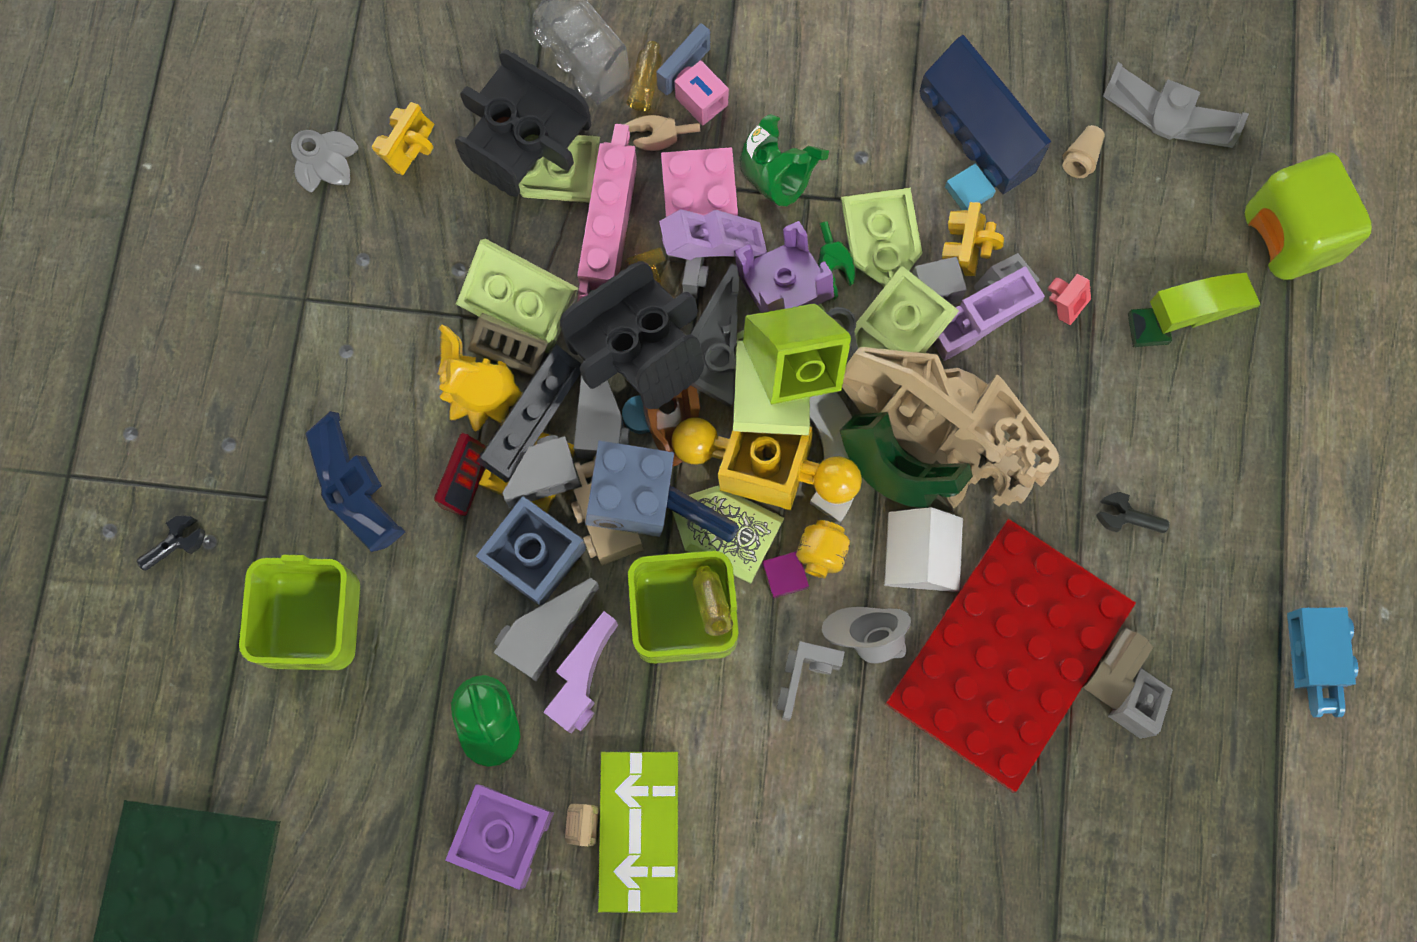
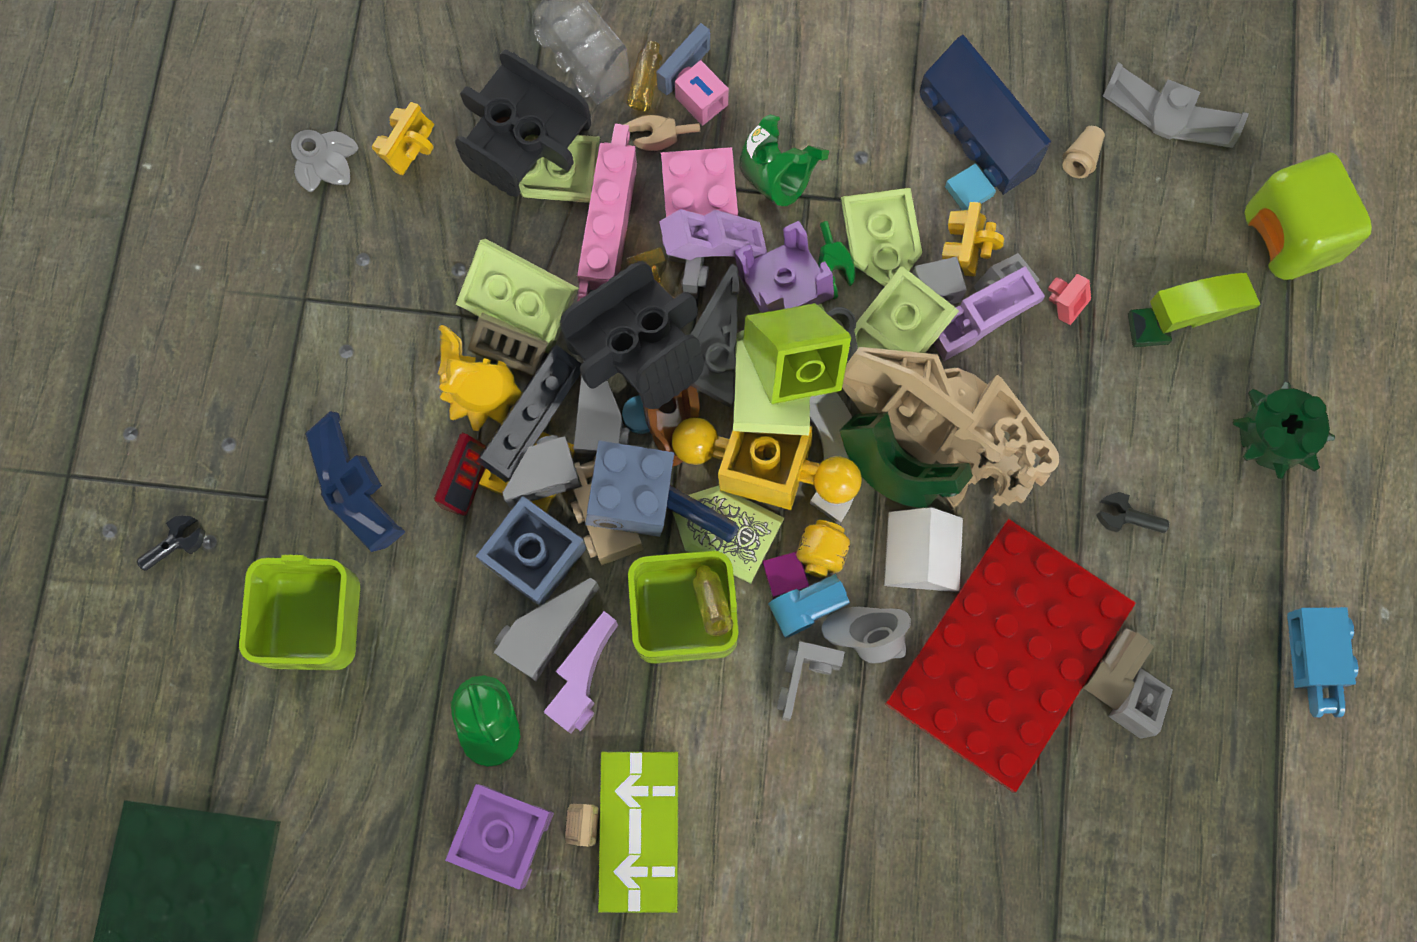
none -> dark azure piece [768,574,850,638]
none -> dark green brick [1232,382,1335,479]

